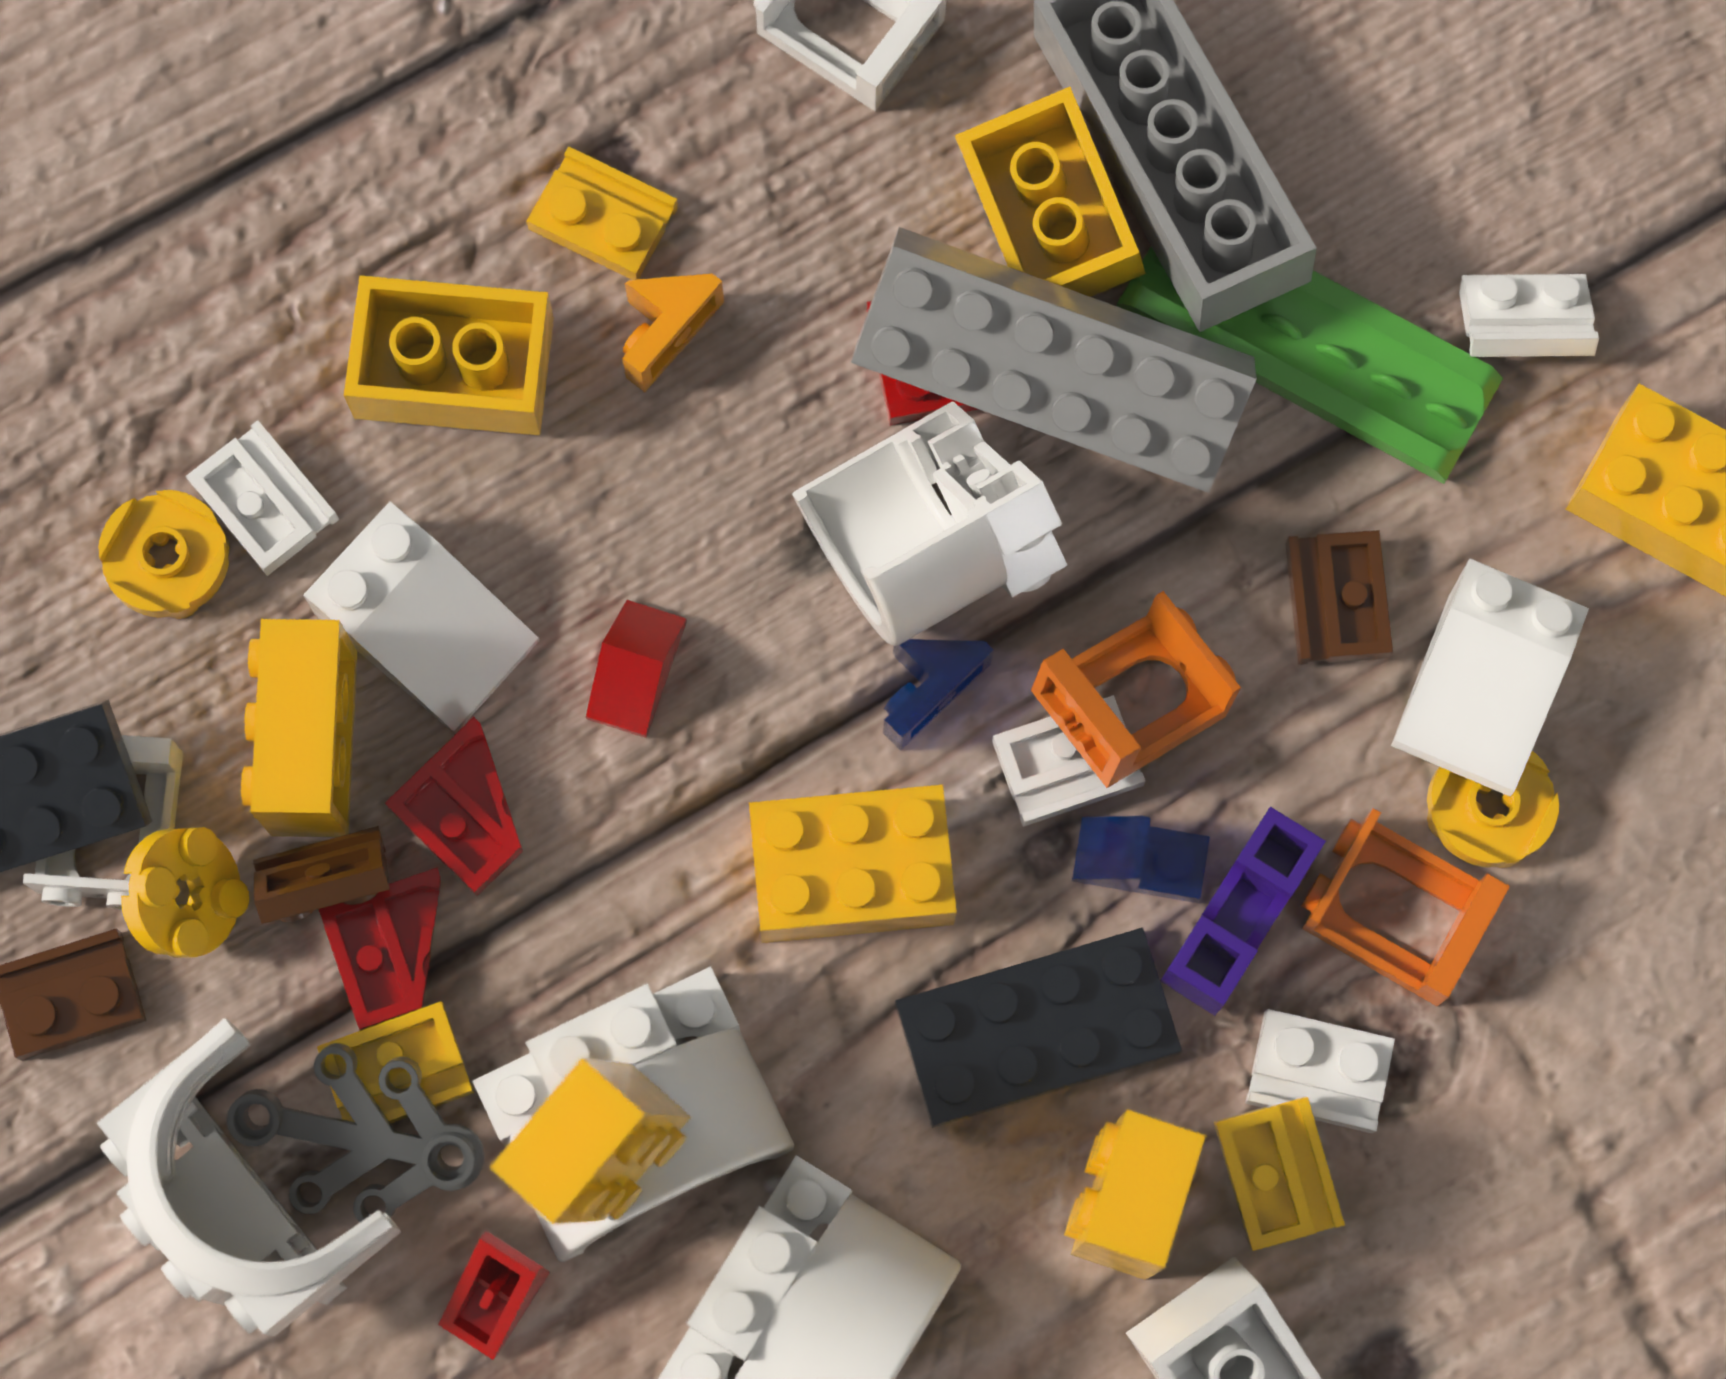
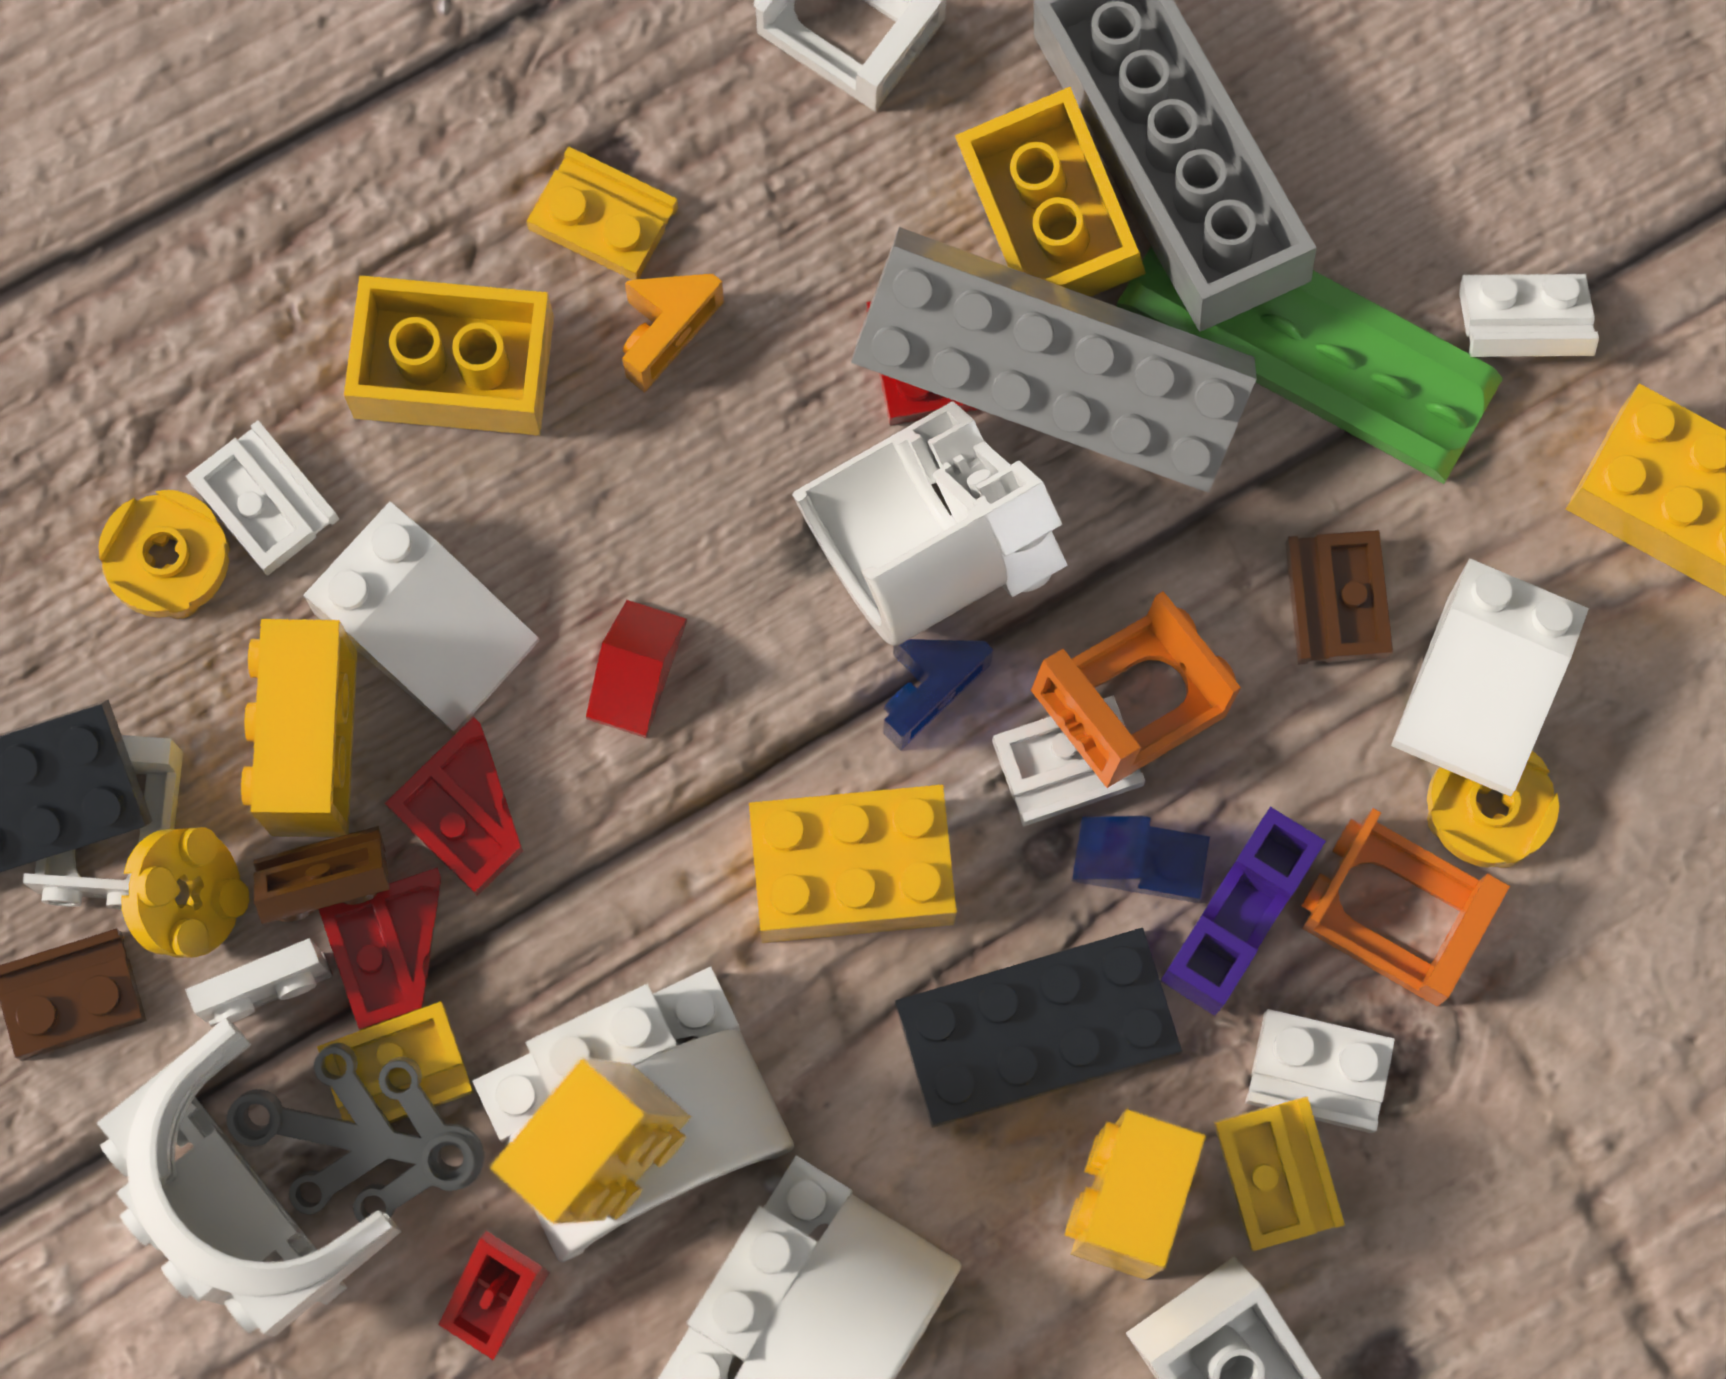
none -> white plate [185,938,333,1026]

